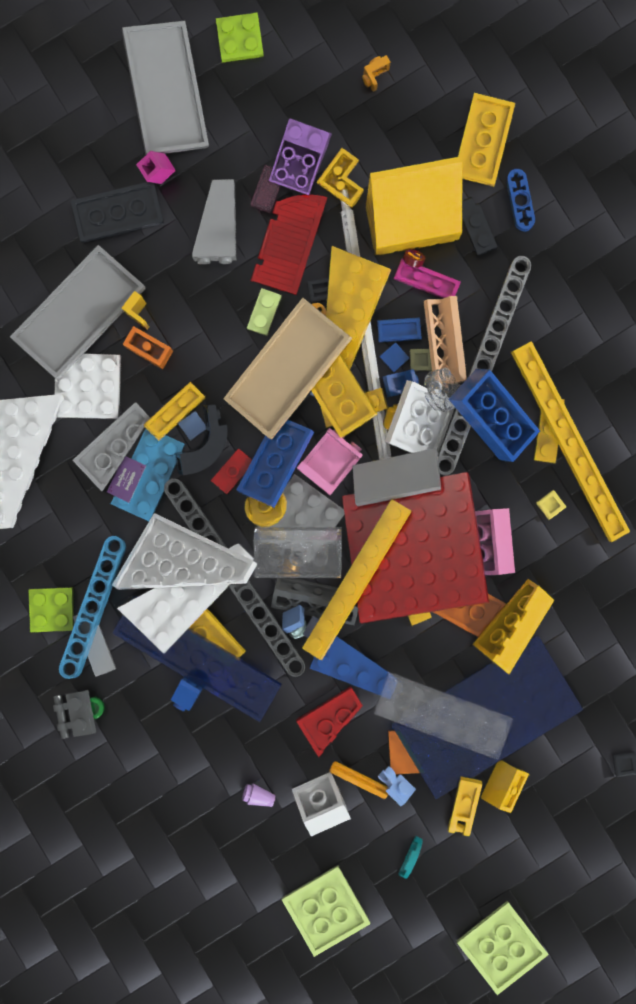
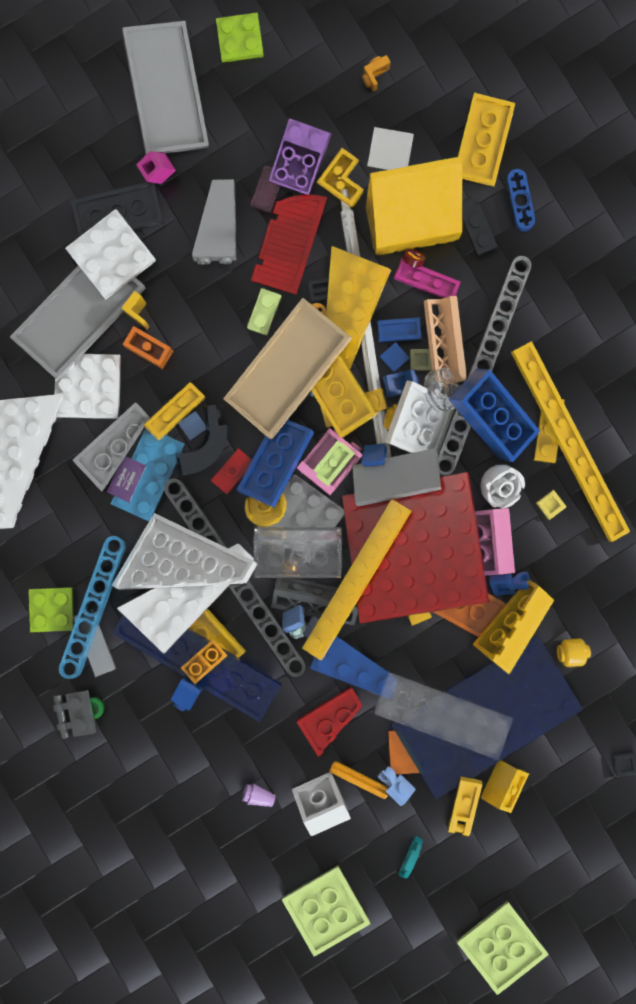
none -> white plate [65,209,156,300]
none -> light orange slope [181,639,228,684]
none -> yellowish green plate [314,440,355,486]
none -> blue tile [362,444,387,467]
none -> white sticker [367,127,414,170]
none -> white cylinder [480,465,525,509]
none -> blue plate [489,572,530,596]
none -> yellow head [557,638,591,667]

